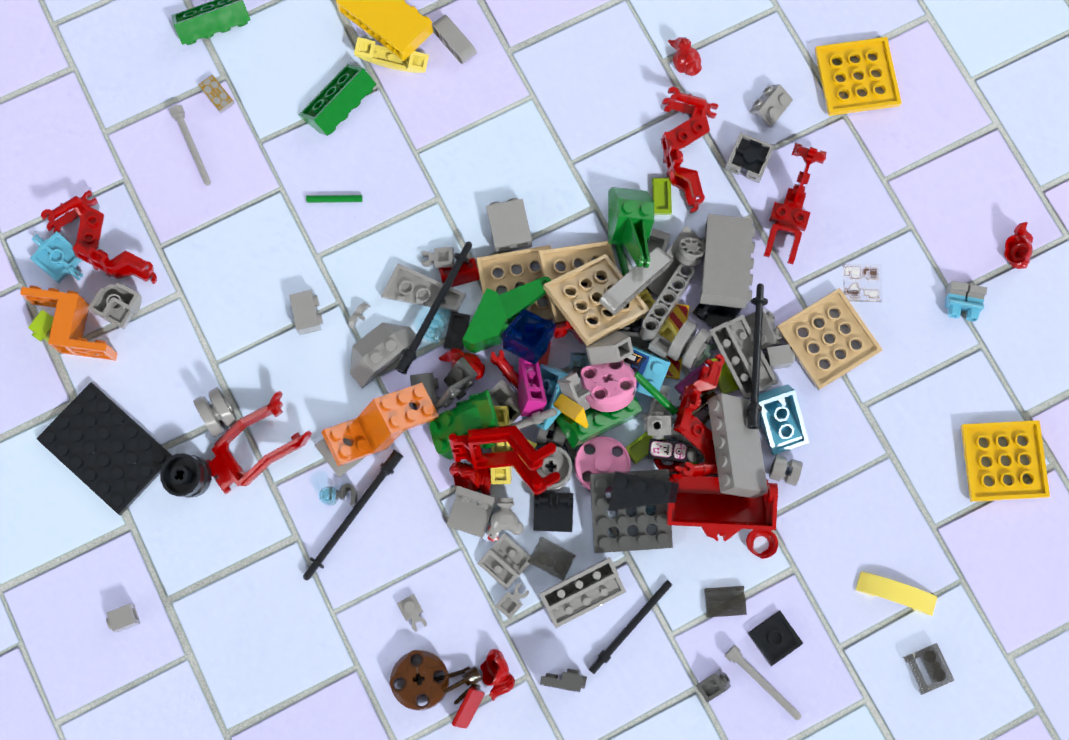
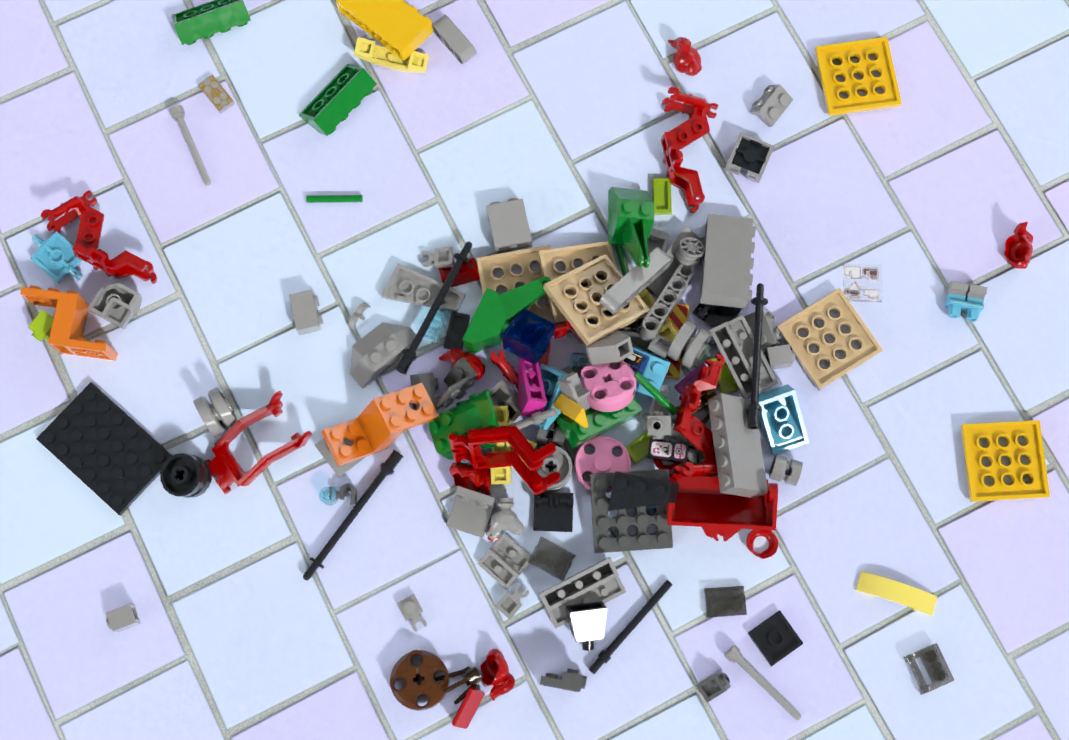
red piece [763,143,827,265] -> none
none -> torso [565,601,607,651]

